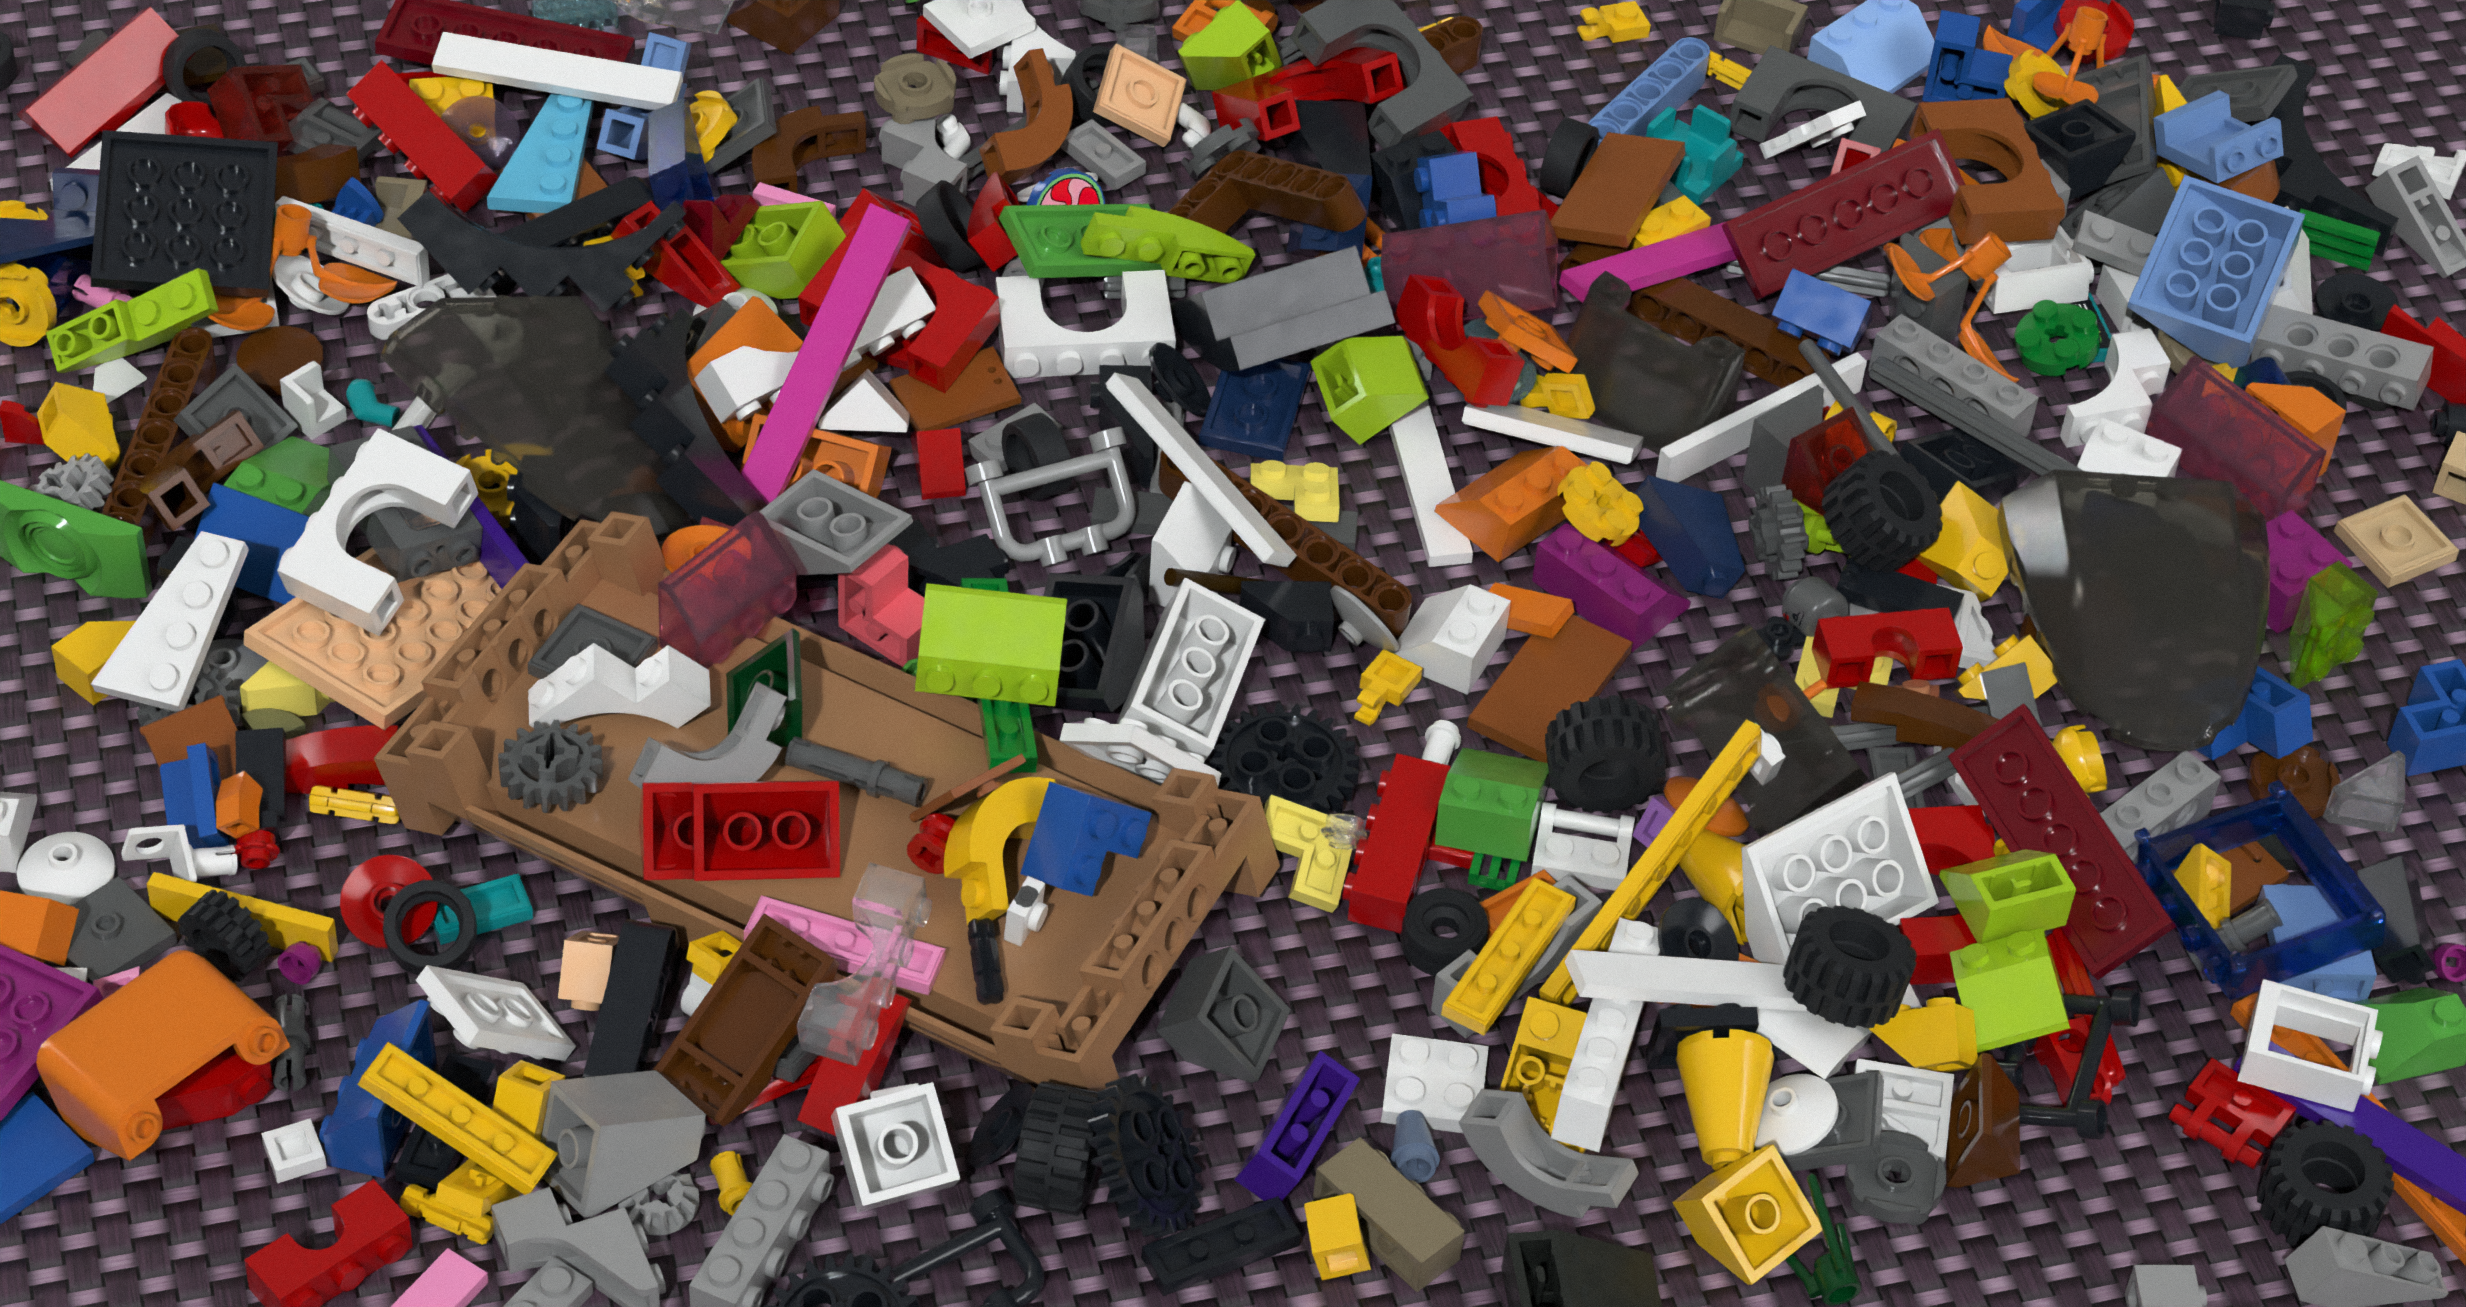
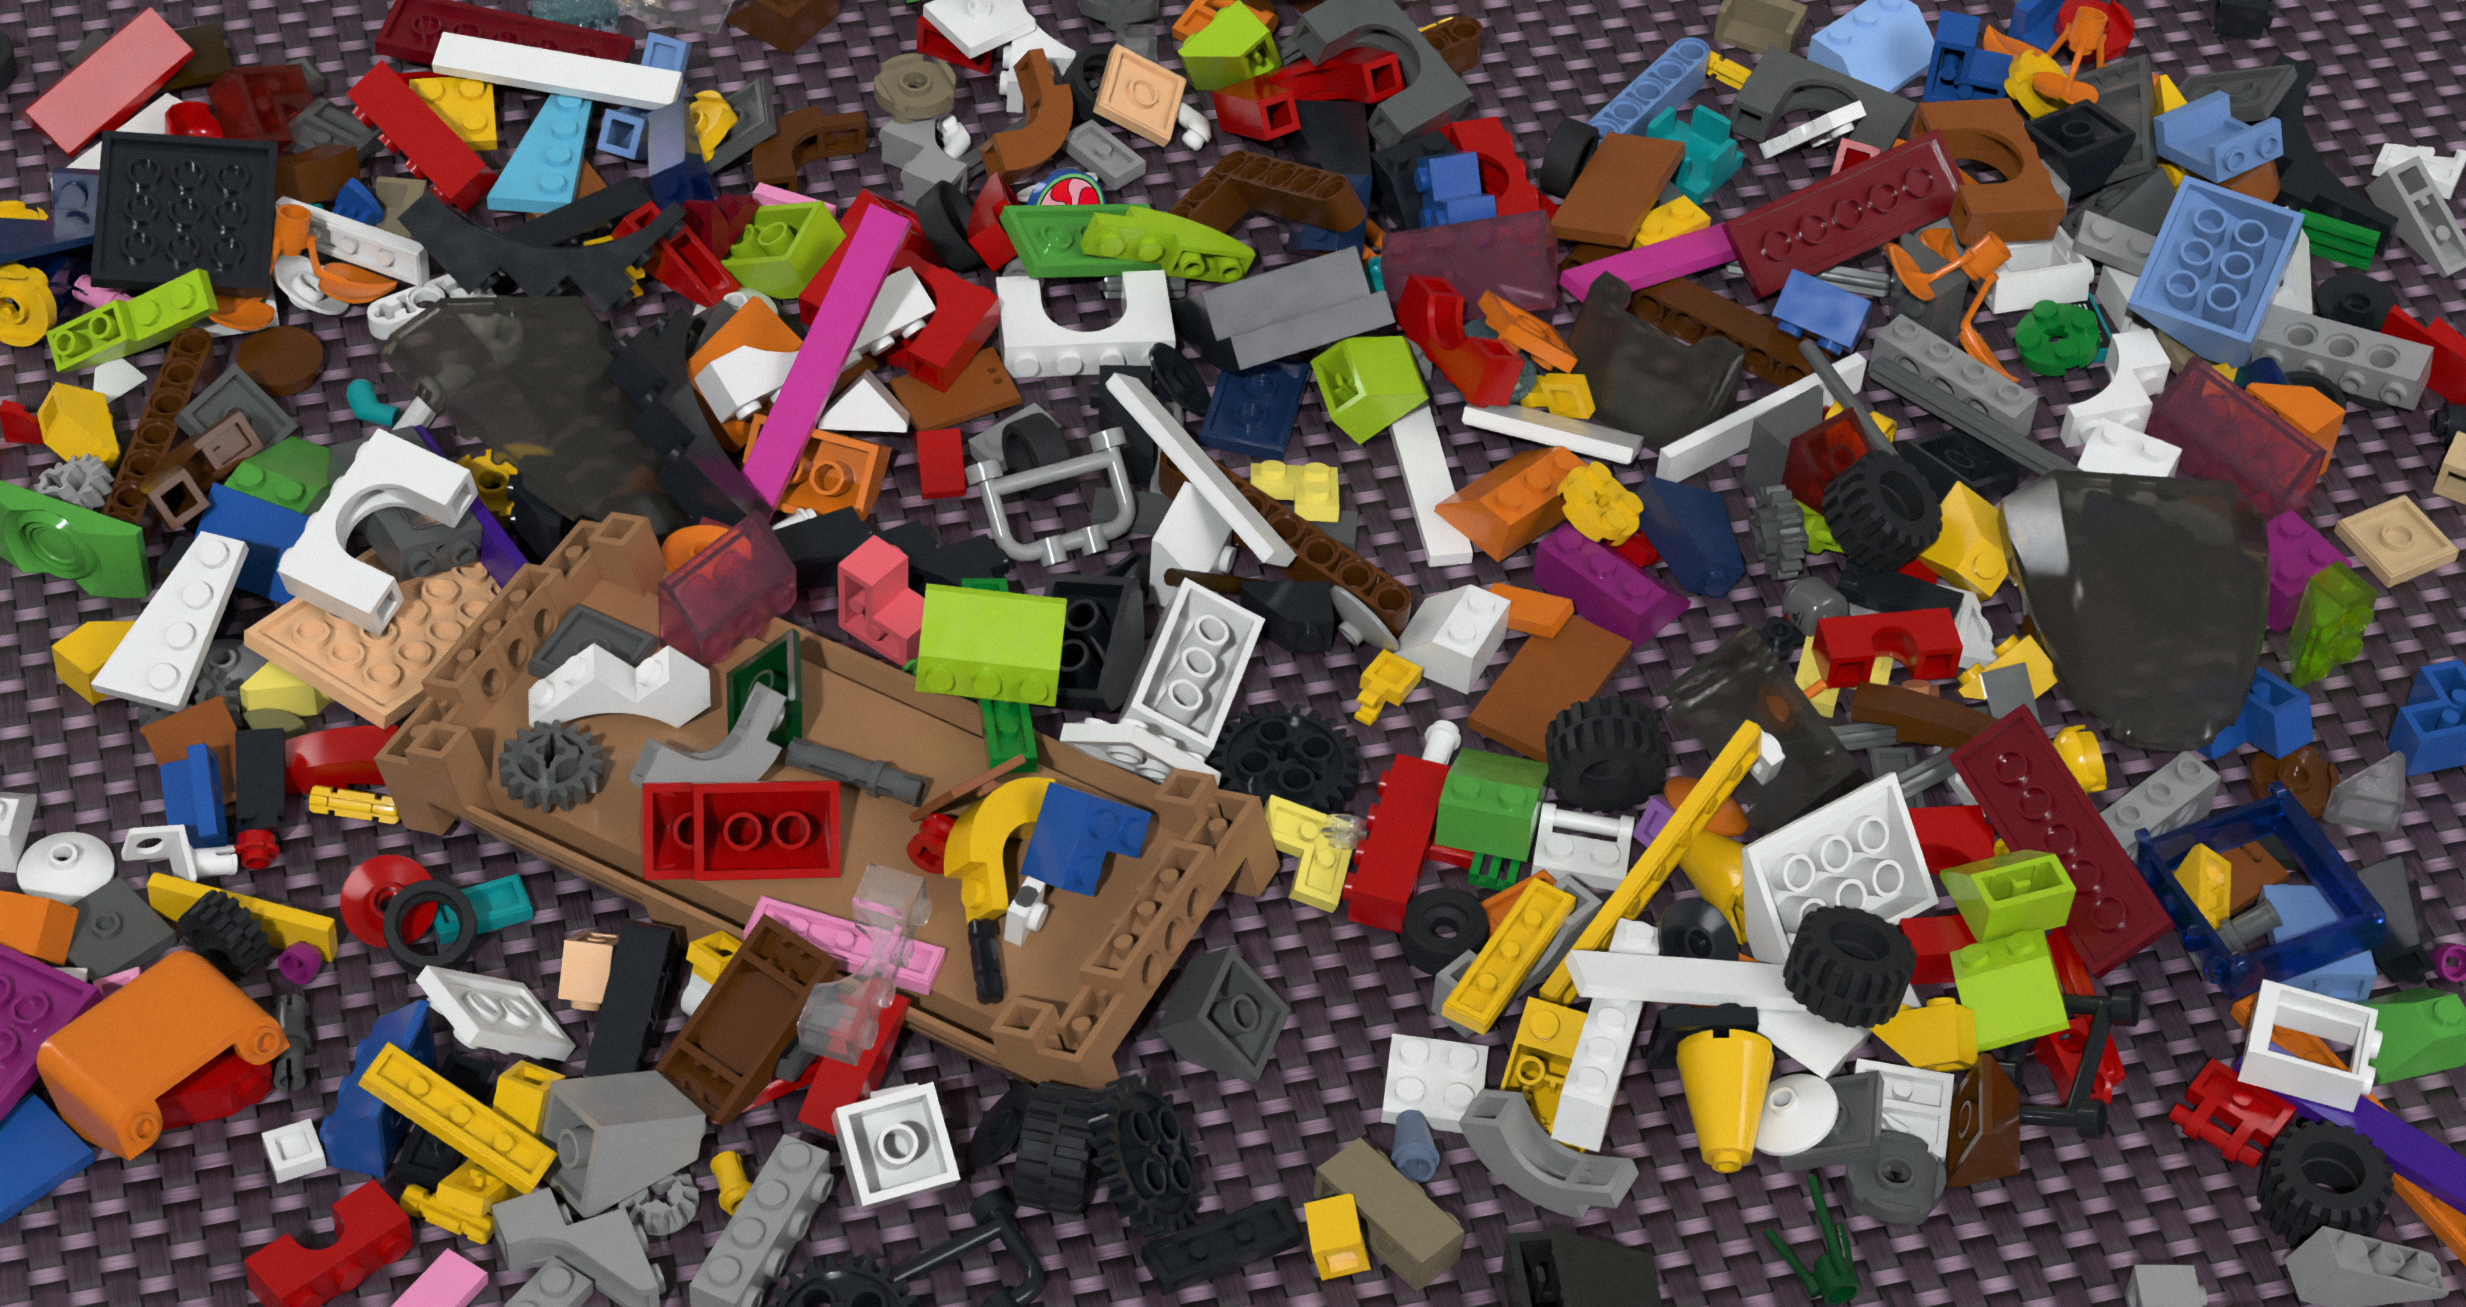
black tyre [163,28,247,111] -> none
orange piece [216,771,263,839] -> none
white panel [280,361,347,440] -> none
dish [441,96,520,173] -> none
light grey slope [751,469,913,575] -> none
dark grey plate [1181,117,1261,179] -> none
dark purple brick [1234,1050,1360,1201] -> none
yellow plate [1577,1,1651,43] -> none
yellow slope [1672,1144,1822,1285] -> none

